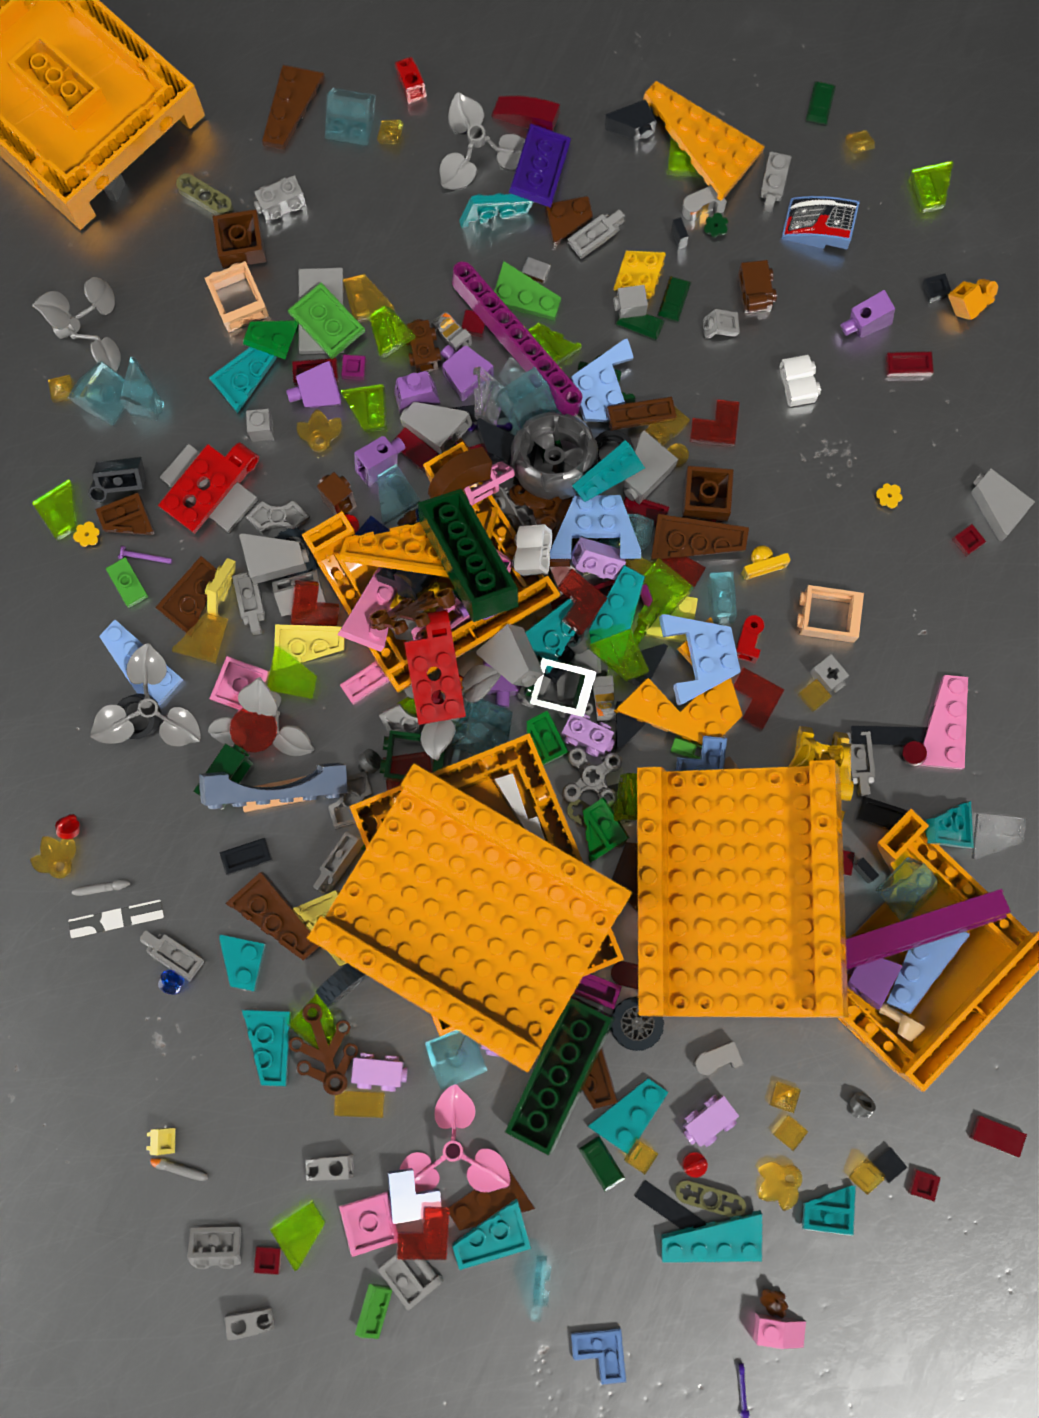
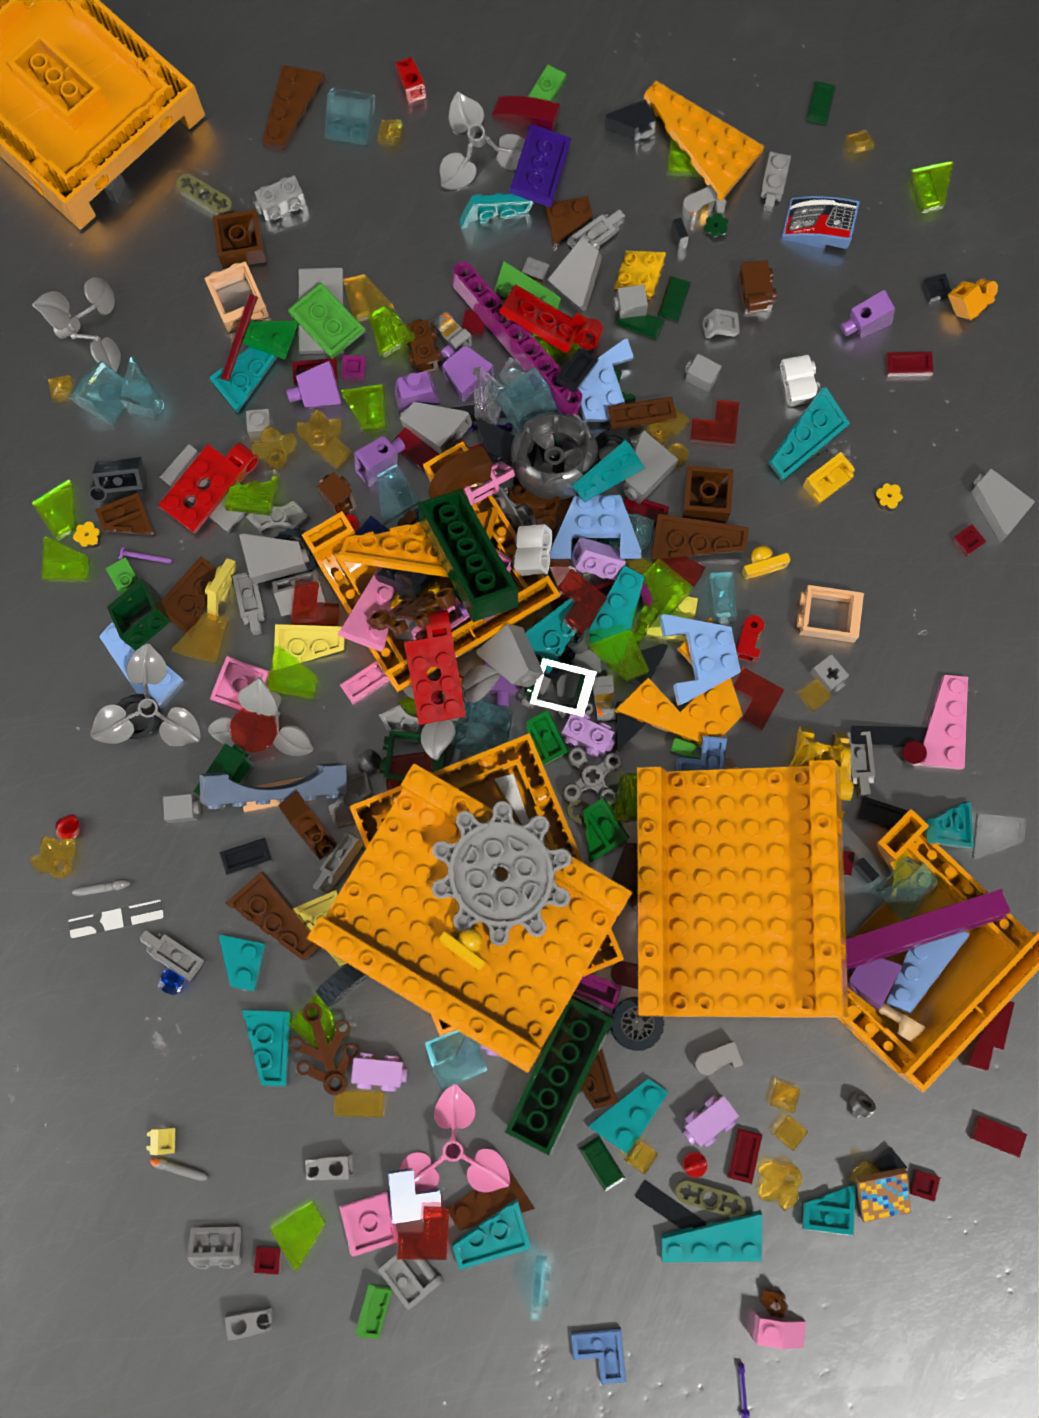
none -> clear neon green wing [41,537,91,582]
none -> dark green window [107,578,171,651]
none -> light grey brick [163,794,201,823]
none -> dark red bar [221,294,258,382]
none -> clear neon green wing [225,476,279,516]
none -> clear yellow plate [251,426,296,468]
none -> reddish brown slope [278,791,337,860]
none -> clear yellow tile [319,437,352,469]
none -> light grey plate [432,801,572,946]
none -> yellow tile [439,929,486,971]
none -> red hinge [499,284,604,353]
none -> bright green plate [528,65,566,101]
none -> light grey slope [548,238,602,312]
none -> black tile [556,348,599,393]
none -> light grey brick [684,354,722,393]
none -> dark red tile [727,1128,763,1184]
none -> teal wing [768,387,850,479]
none -> yellow hinge [803,452,855,504]
none -> tile [856,1167,911,1223]
none -> dark red slope [962,1001,1015,1071]

